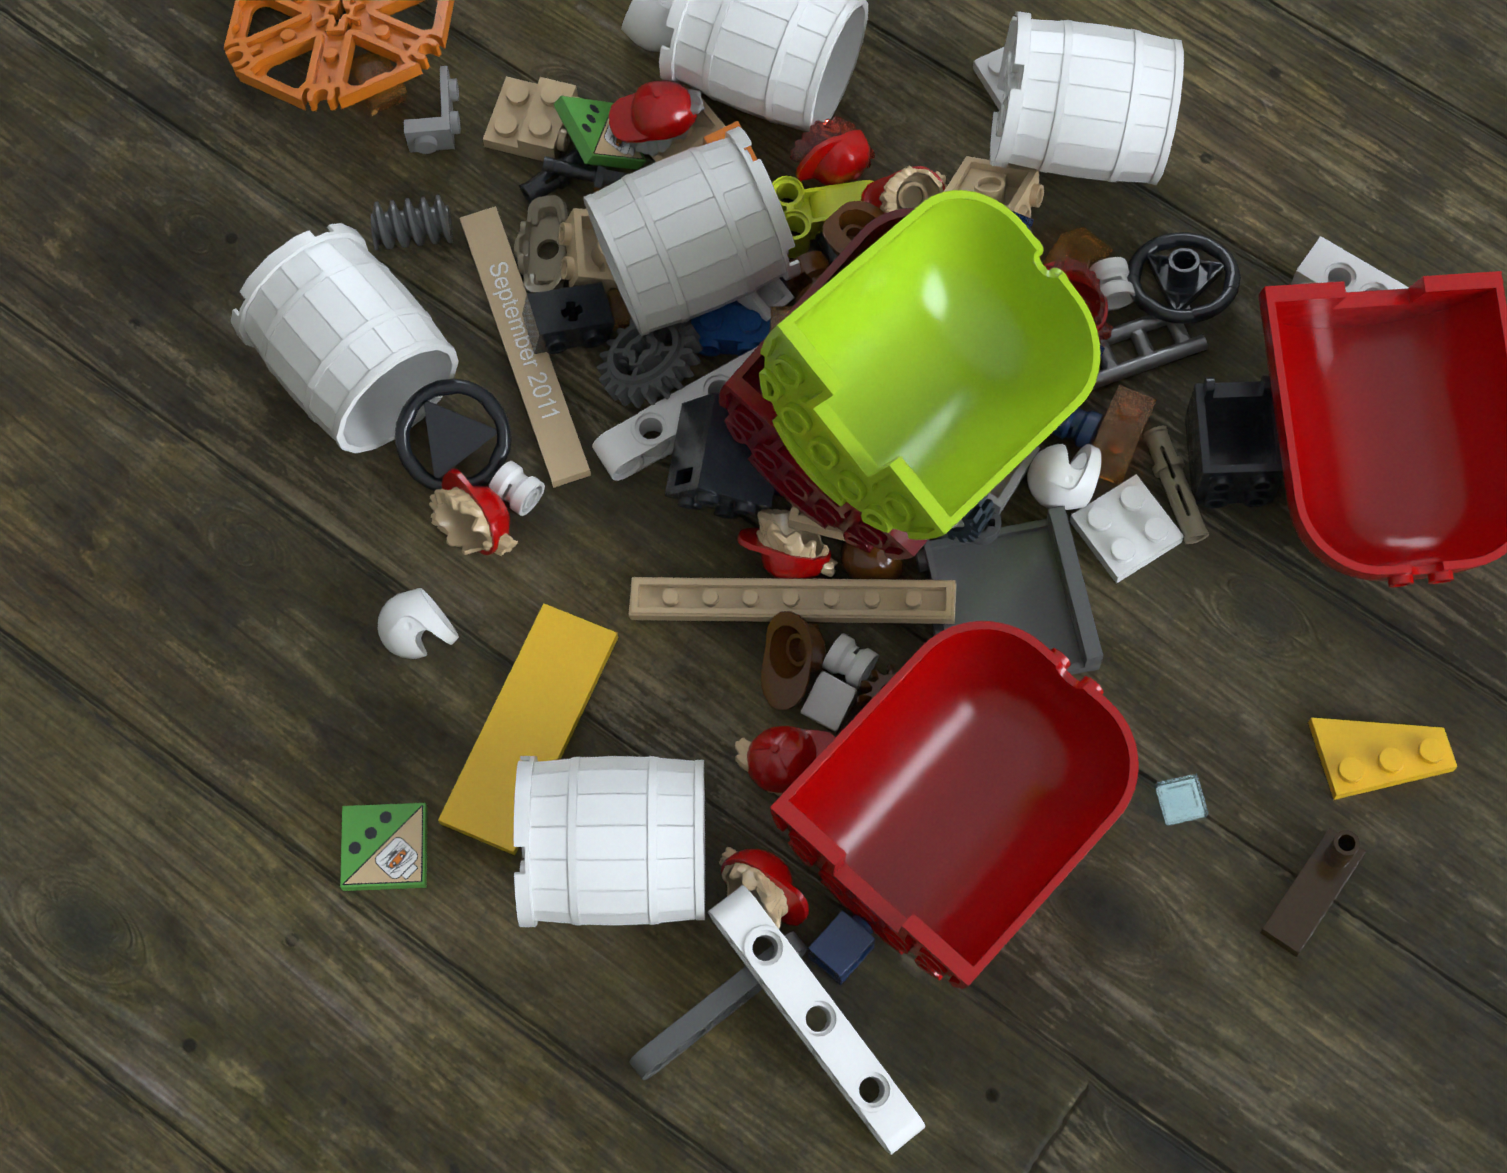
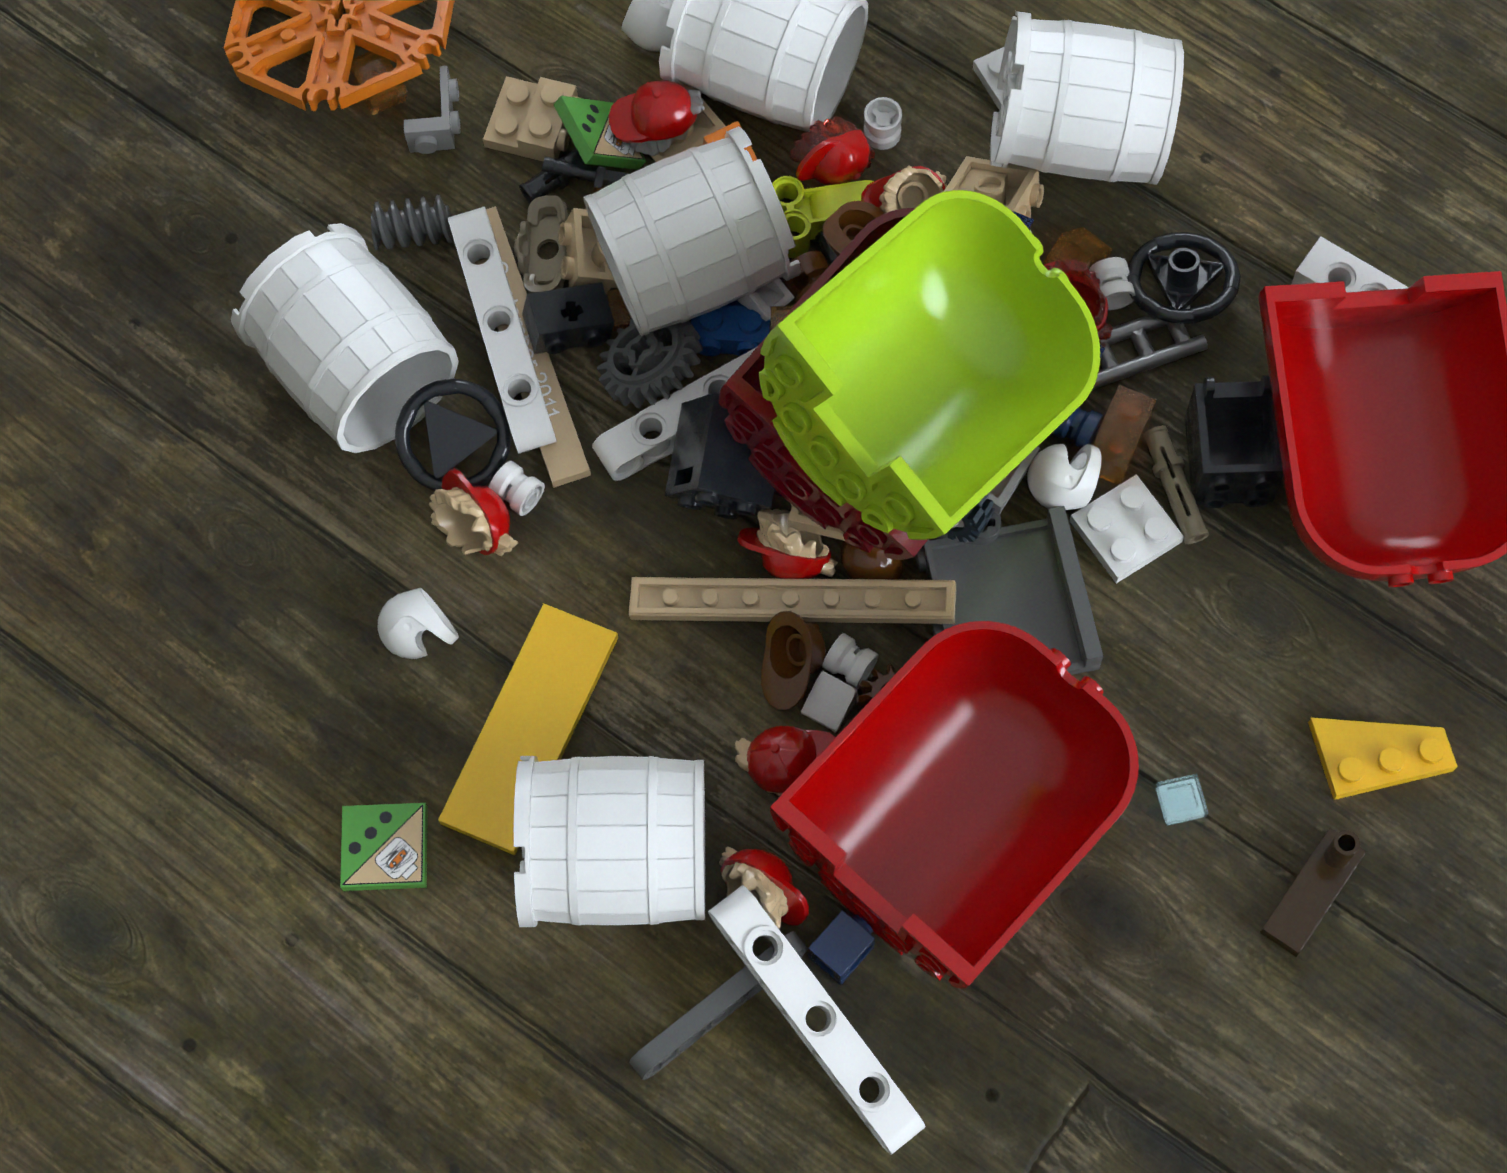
none -> white beam [448,206,557,454]
none -> white wheel [864,97,902,150]

